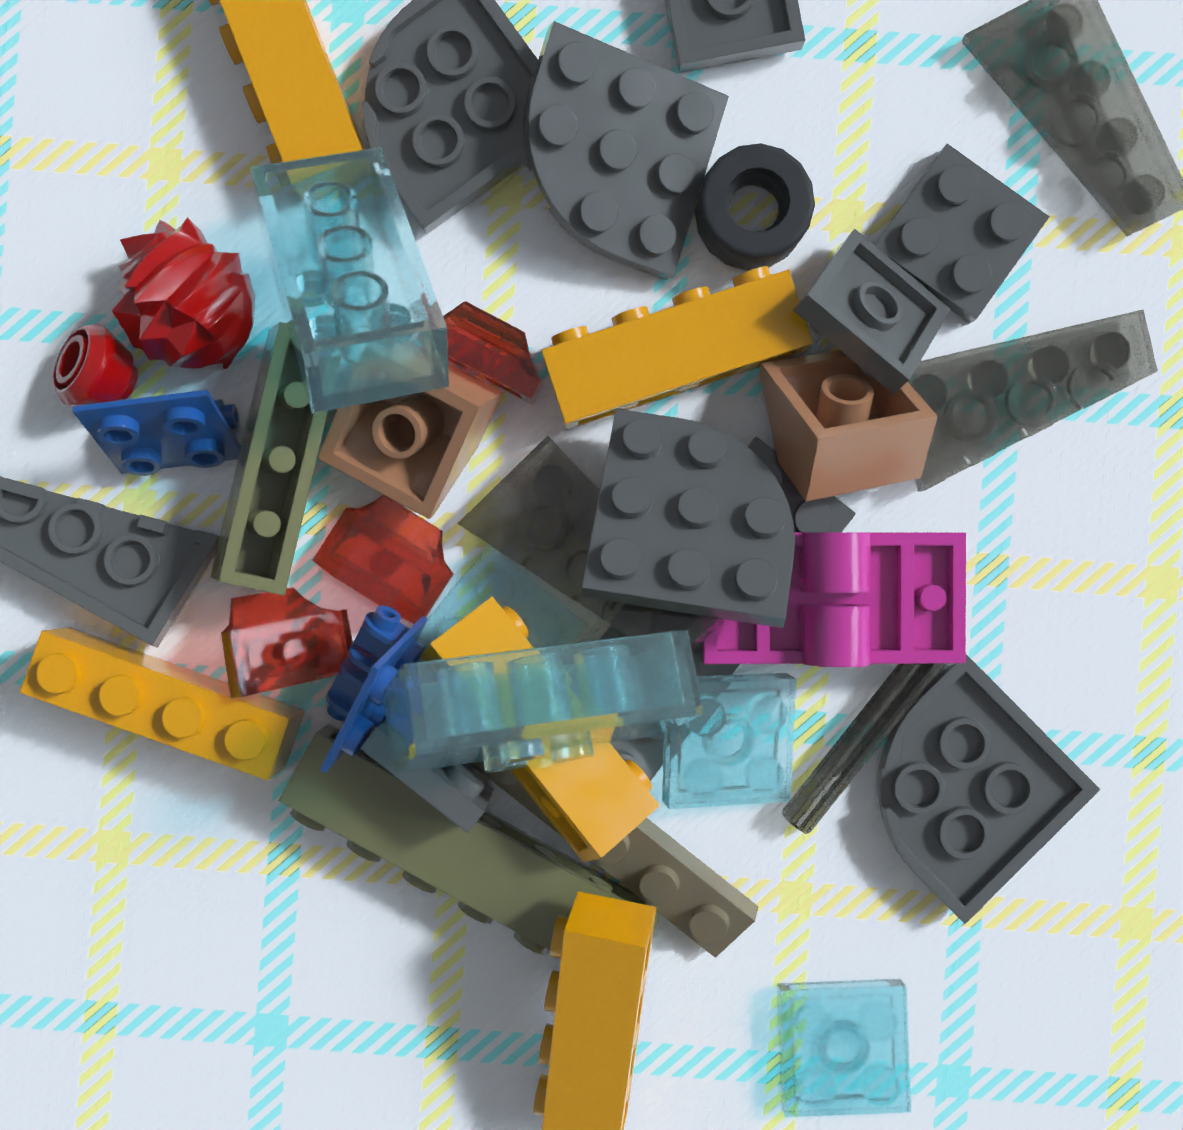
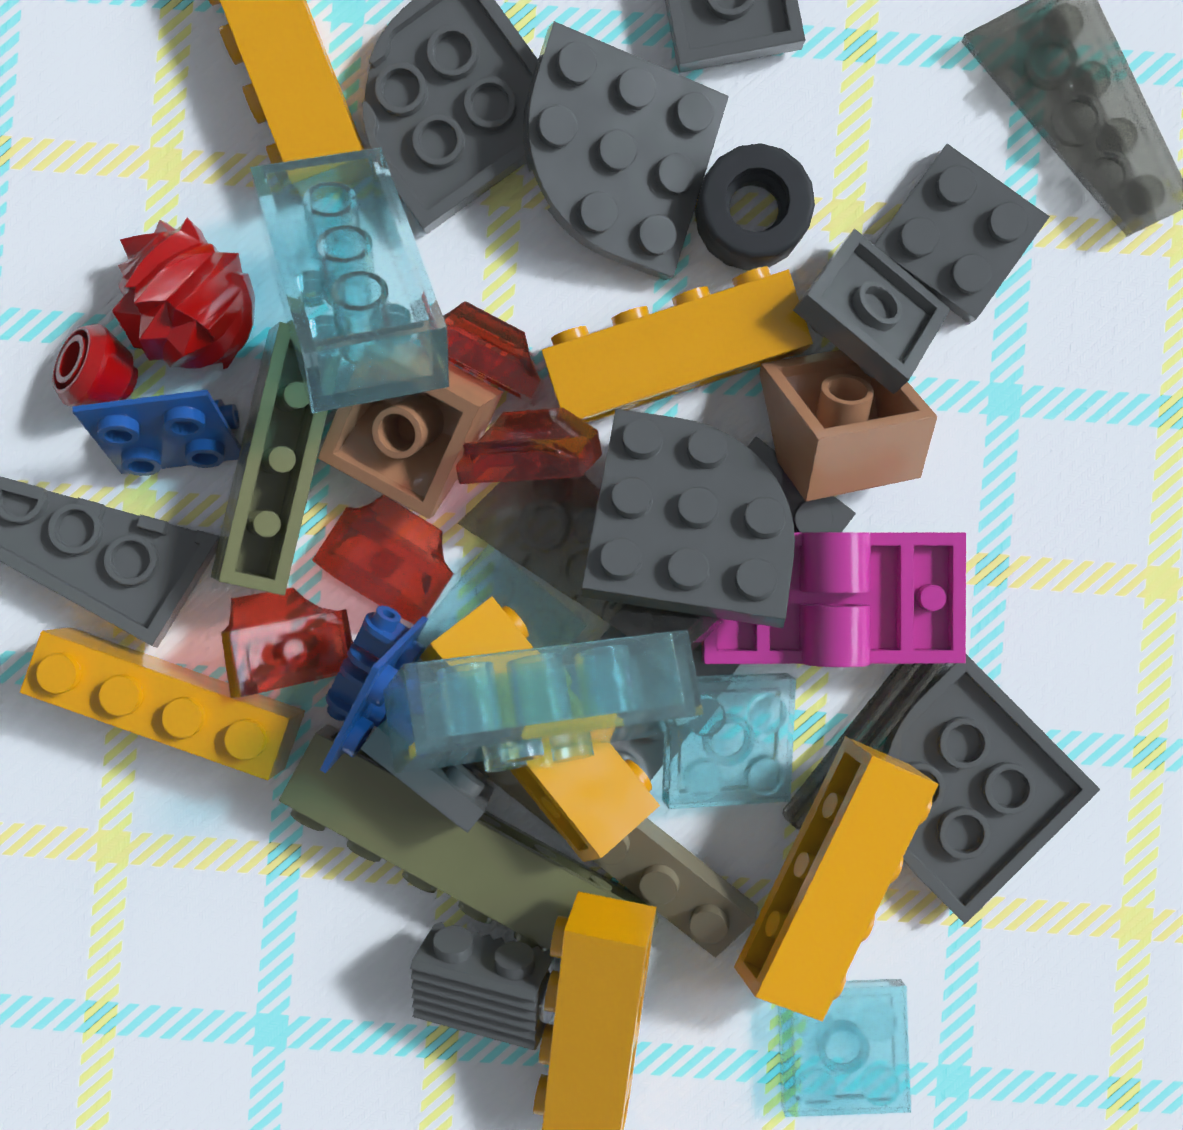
clear smoke wing [908,309,1158,492] -> none
none -> dark grey brick [410,922,555,1050]
none -> clear red slope [455,407,602,484]
none -> light orange brick [734,736,939,1022]

